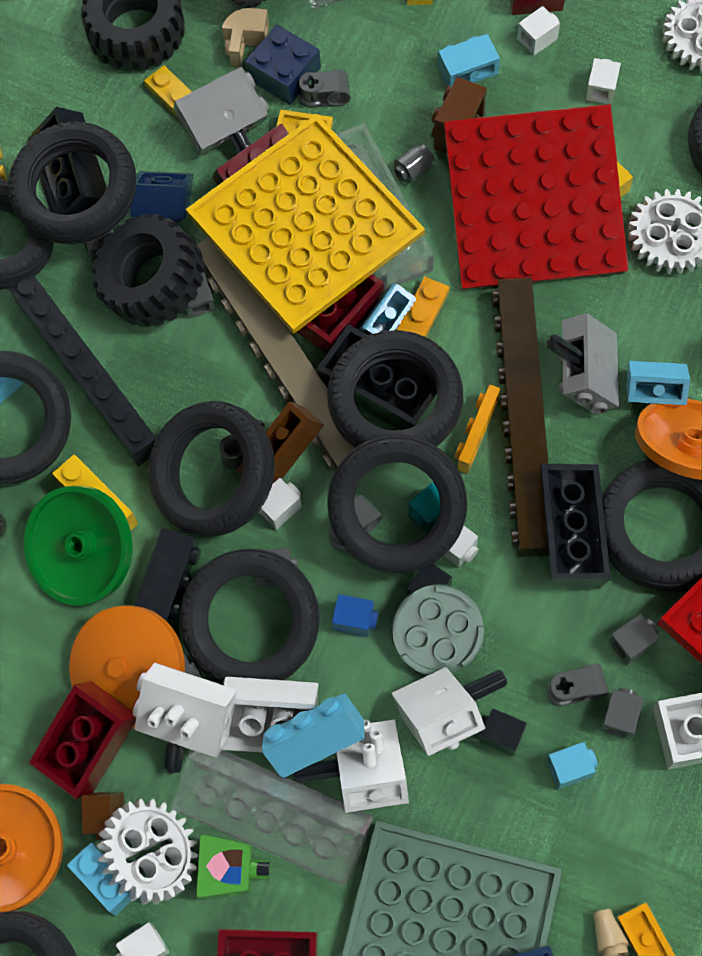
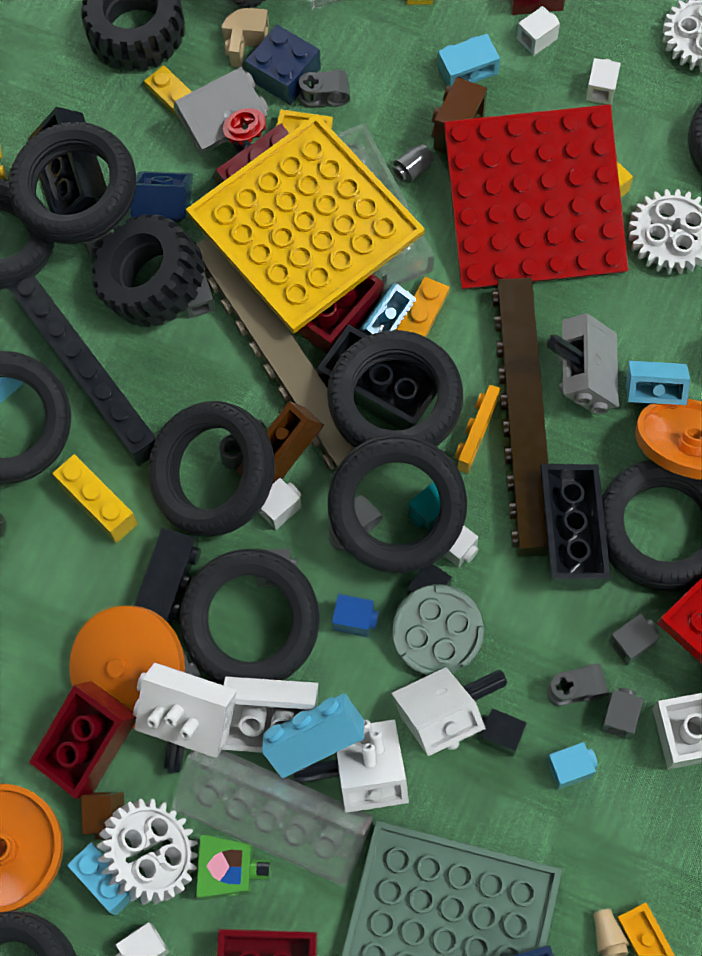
green dish [24,485,133,606] -> none
none -> red gear [223,108,266,145]

